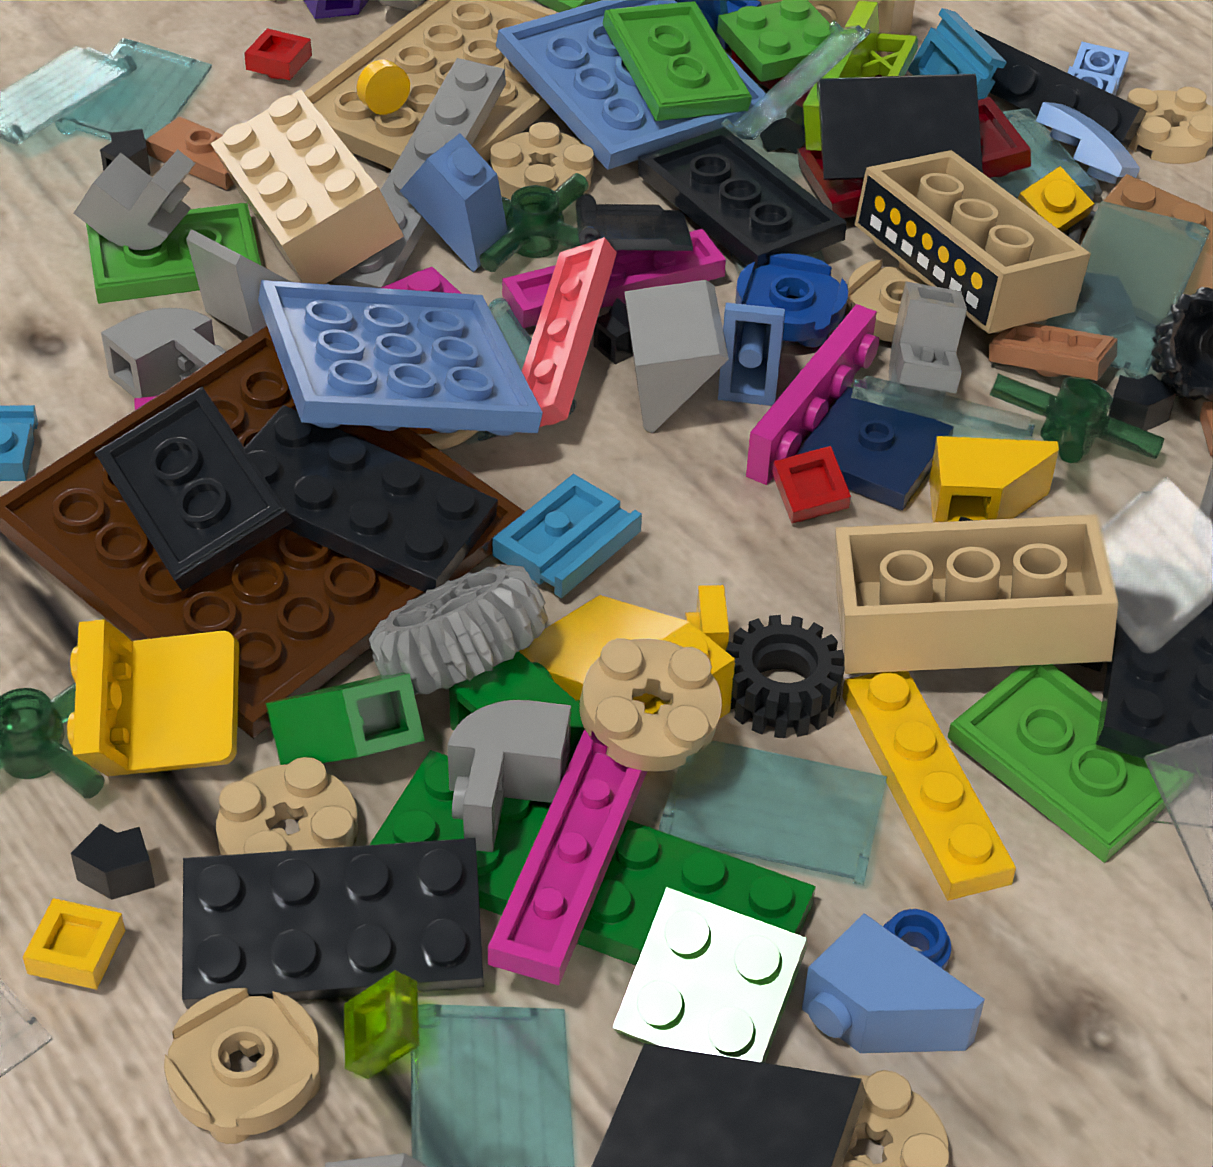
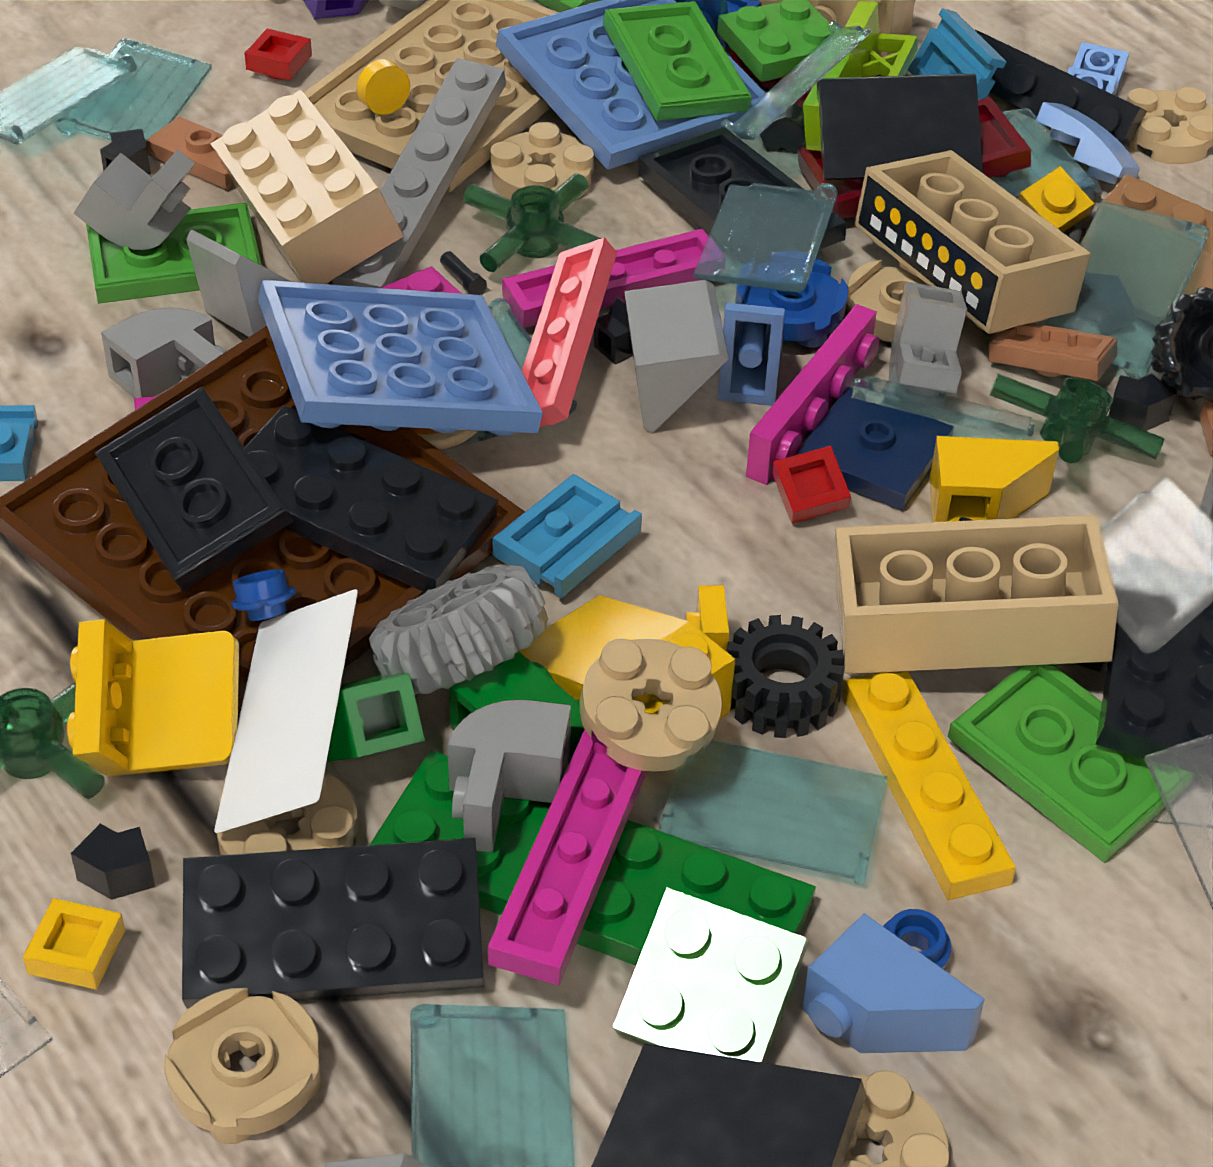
clear neon green plate [344,970,420,1079] -> none
medium blue slope [400,133,509,272] -> none
black piece [575,193,693,251] -> none
none -> white sticker [214,589,358,833]
none -> blue plate [231,569,296,621]
none -> black piece [440,251,487,295]
none -> clear light blue piece [694,183,838,292]

